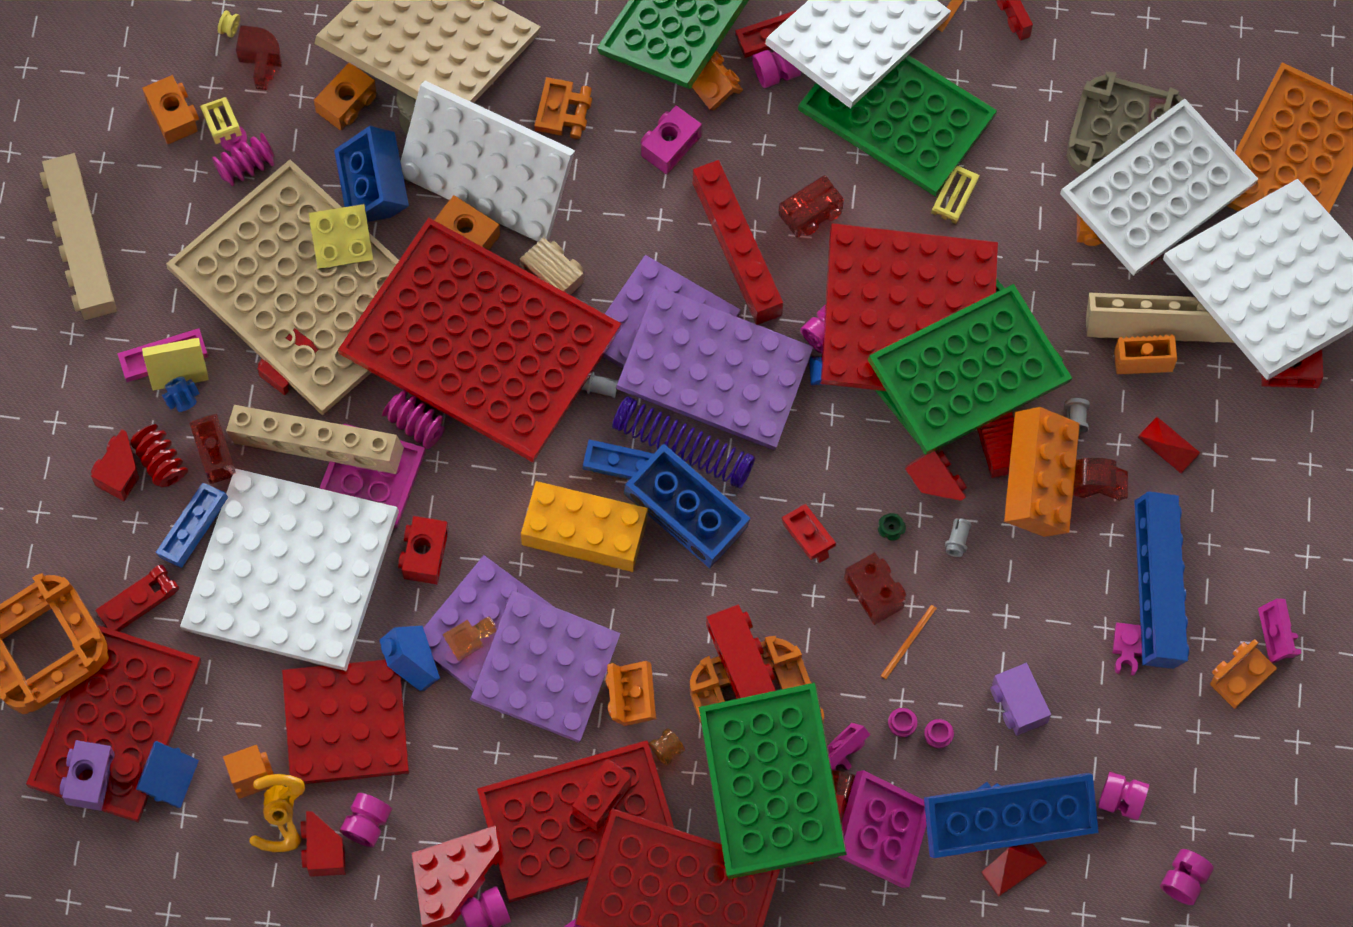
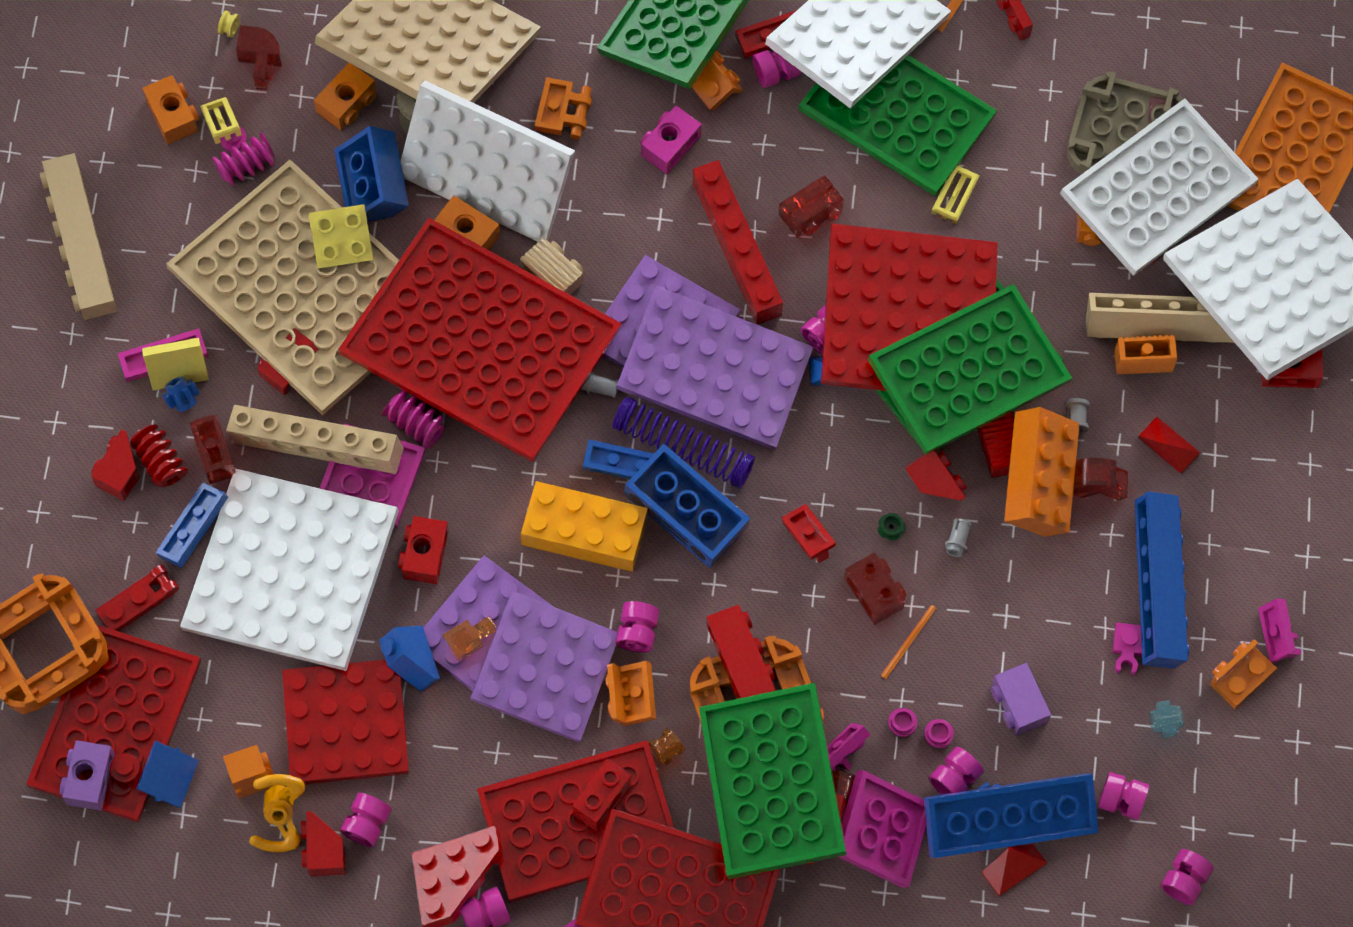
none -> dark pink wheel [616,601,660,653]
none -> dark pink wheel [928,747,984,795]
none -> clear light blue gear [1149,700,1184,738]

